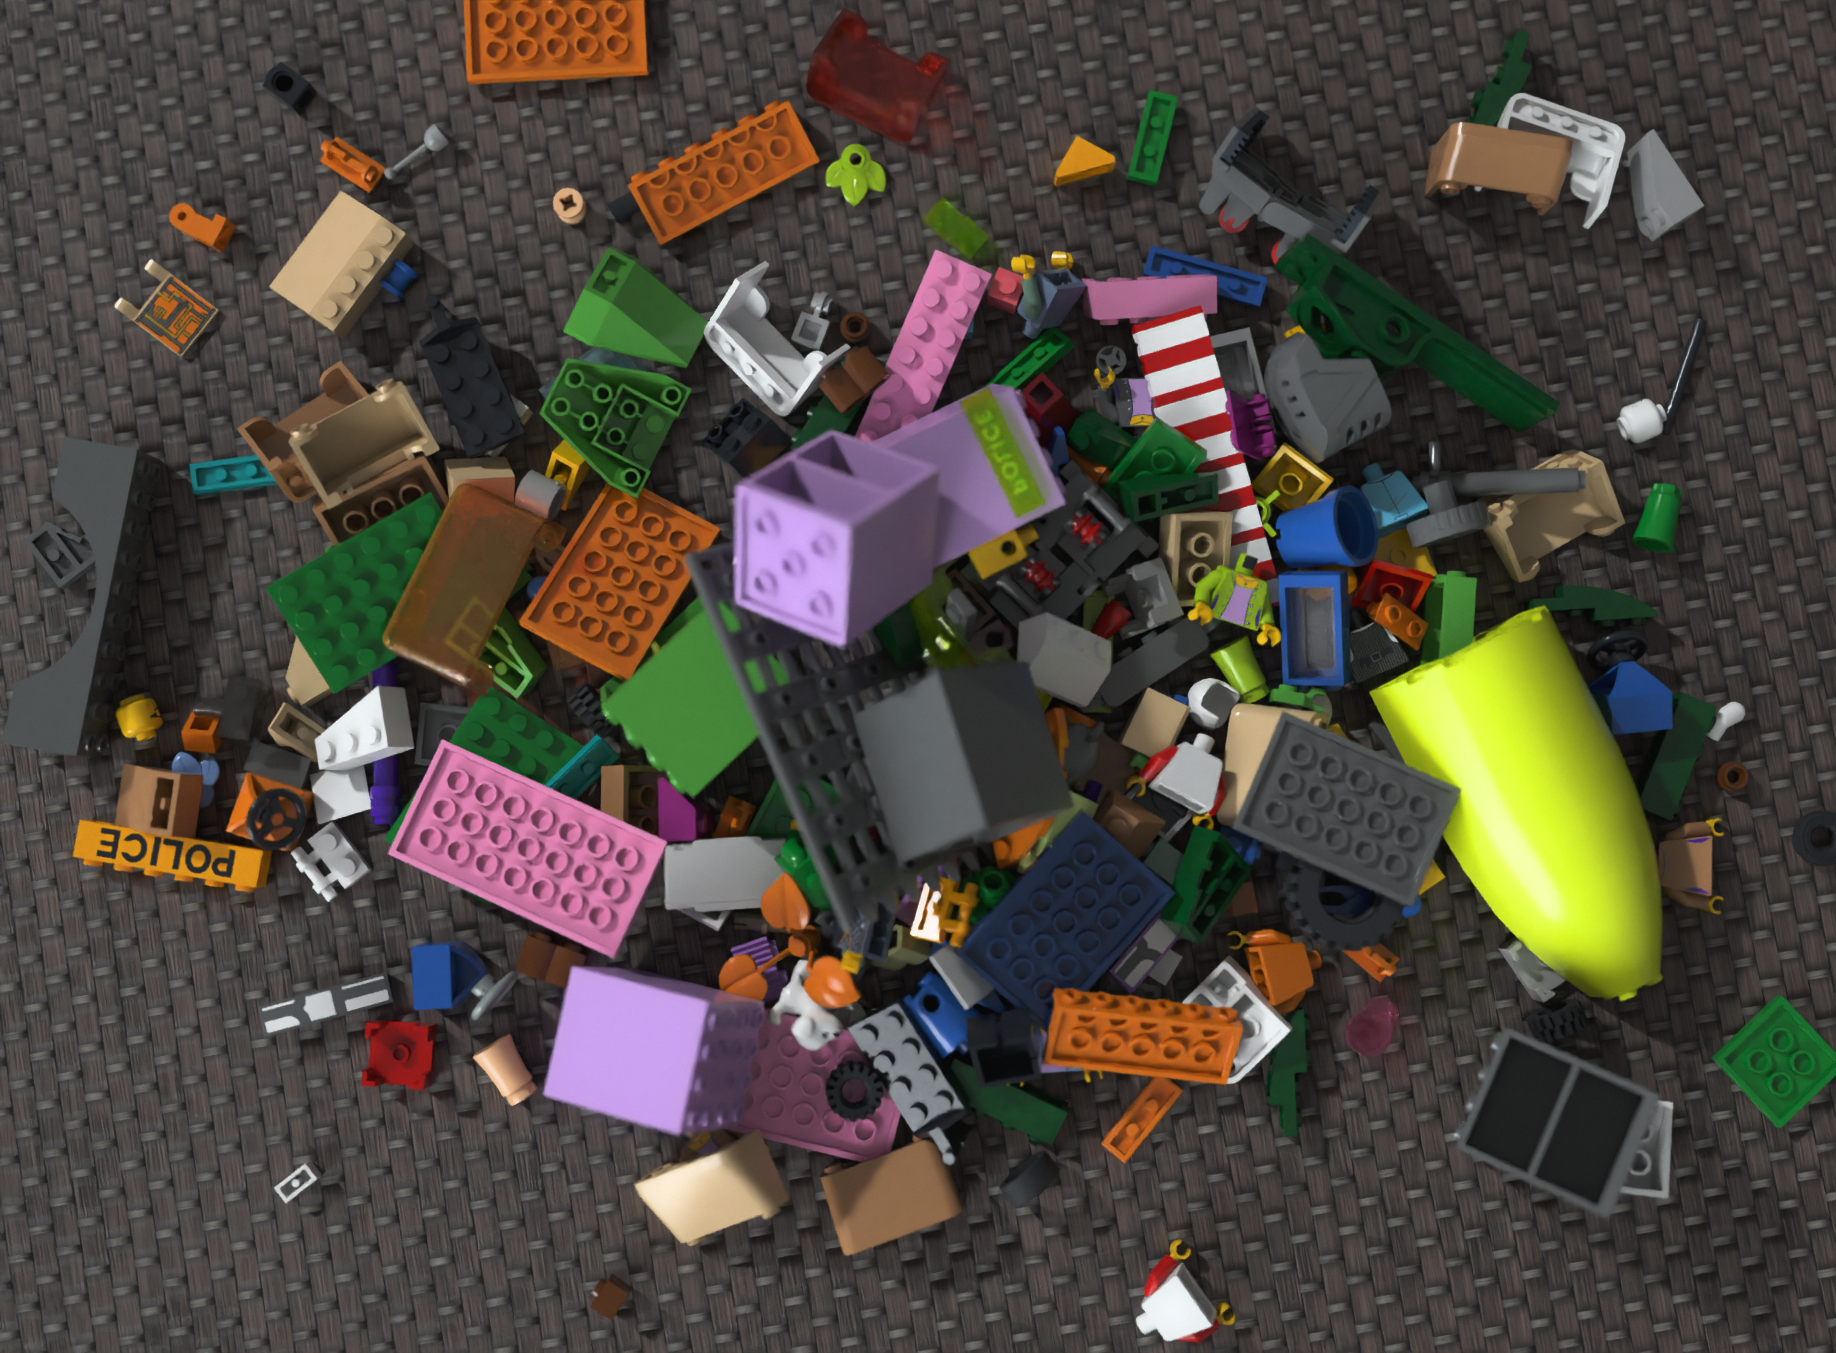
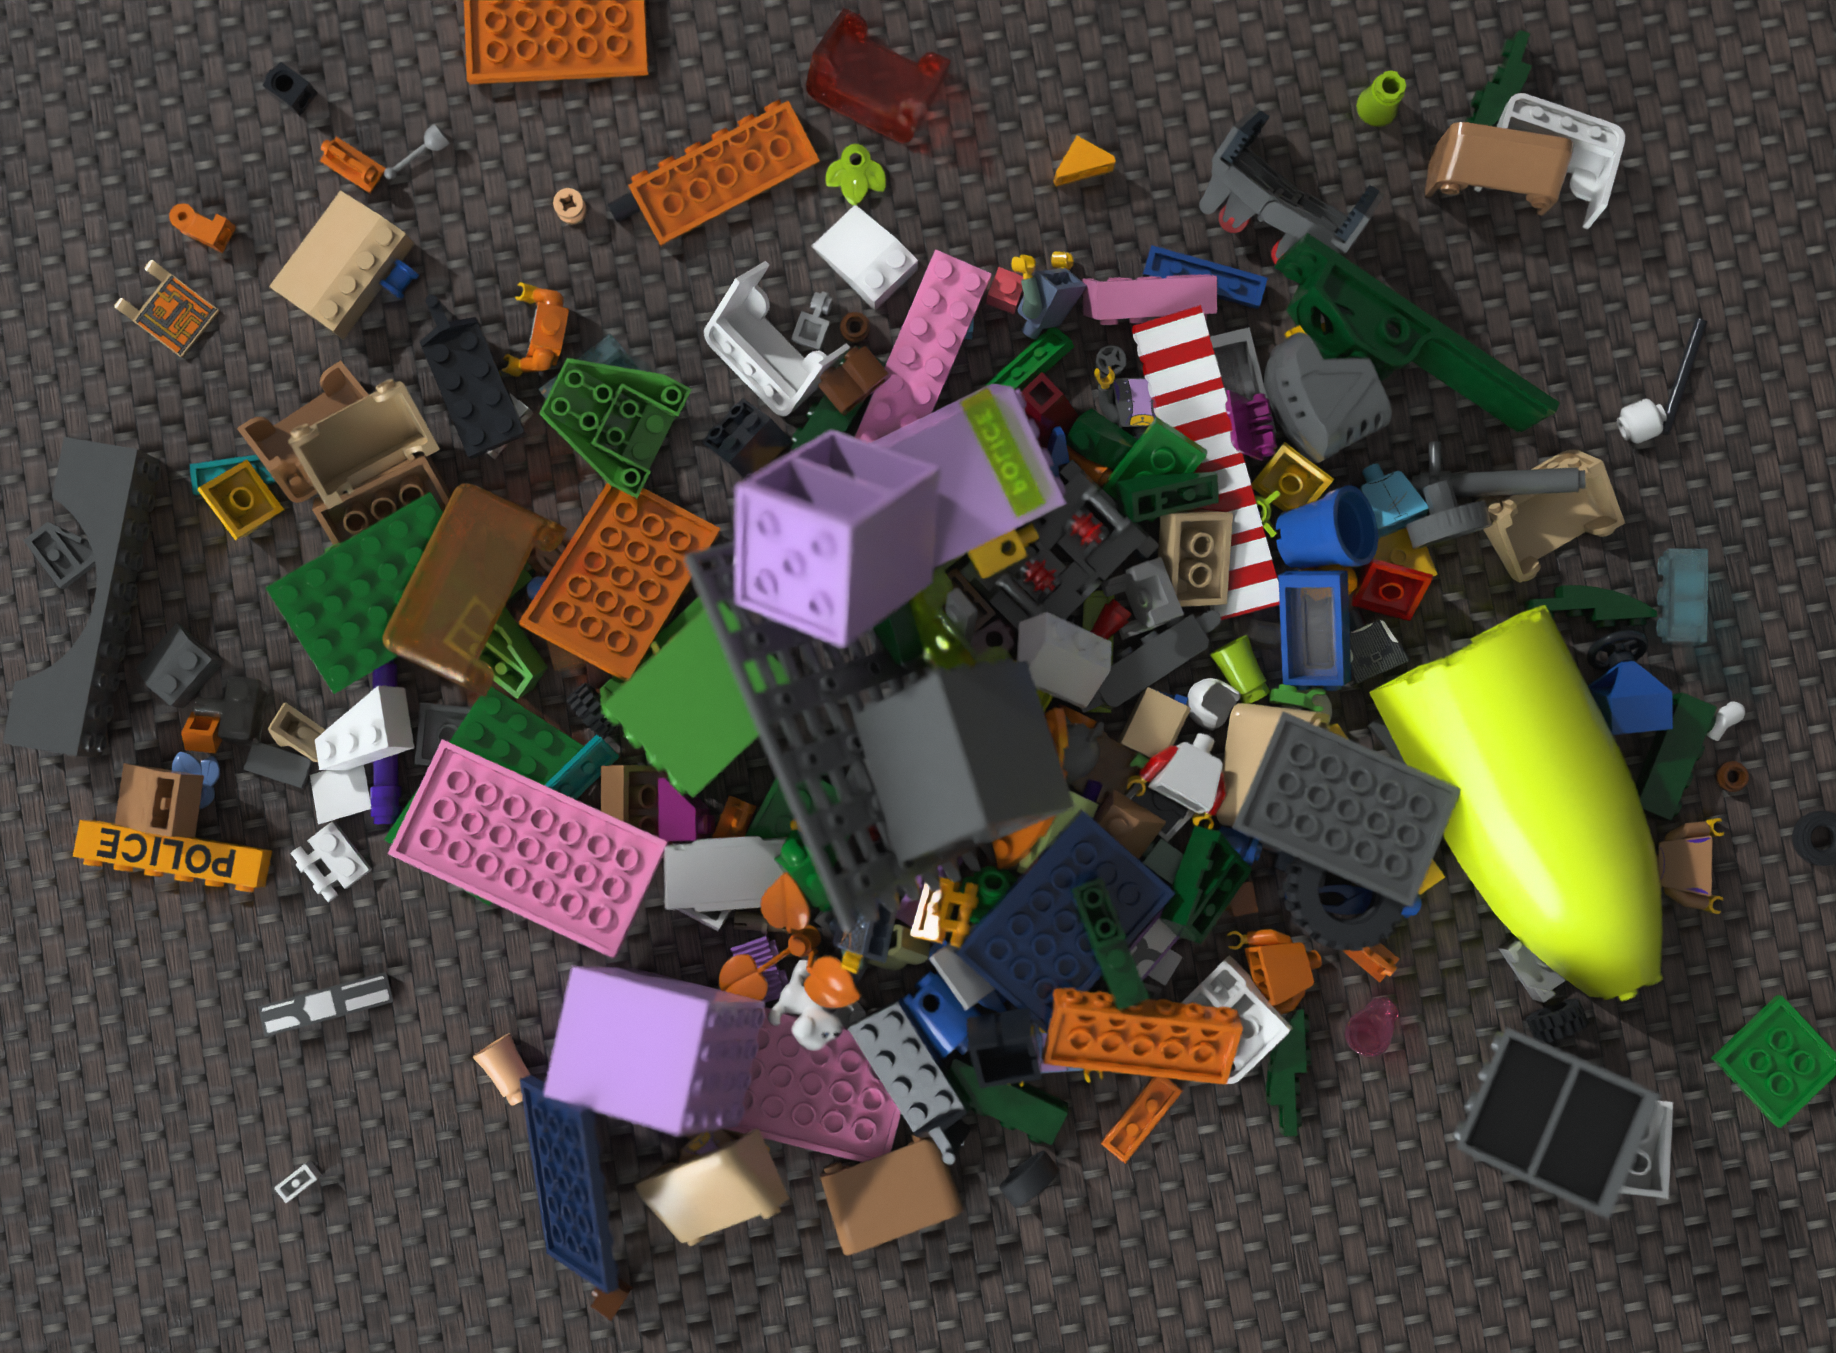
yellow head [115,694,163,742] -> none
piece [226,772,314,851] -> none
tan slope [285,637,333,707] -> none
red panel [361,1019,437,1090] -> none
blue piece [412,941,518,1020] -> none
tan slope [444,456,515,520] -> none
light grey piece [515,470,567,522] -> none
reddish brown brick [515,931,589,989] -> none
yellow slope [545,440,590,511] -> none
bright green wedge [563,246,708,368] -> none
black tyre [825,1060,883,1122] -> none
clear neon green slope [921,196,989,259] -> none
green plate [1127,90,1178,186] -> none
white torso [1136,1239,1236,1342] -> none
torso [1188,553,1281,646] -> none
orange hinge [1366,593,1429,651] -> none
bright green piece [1420,571,1477,665] -> none
light grey slope [1627,129,1704,242] -> none
green plant [1631,483,1683,553] -> none
none -> dark grey slope [136,622,224,708]
none -> yellow slope [197,460,284,540]
none -> orange torso [501,282,569,377]
none -> dark blue plate [519,1075,619,1294]
none -> white slope [812,205,918,311]
none -> dark green slope [1071,877,1149,1011]
none -> lime plant [1357,71,1406,127]
none -> clear light blue slope [1657,548,1708,647]

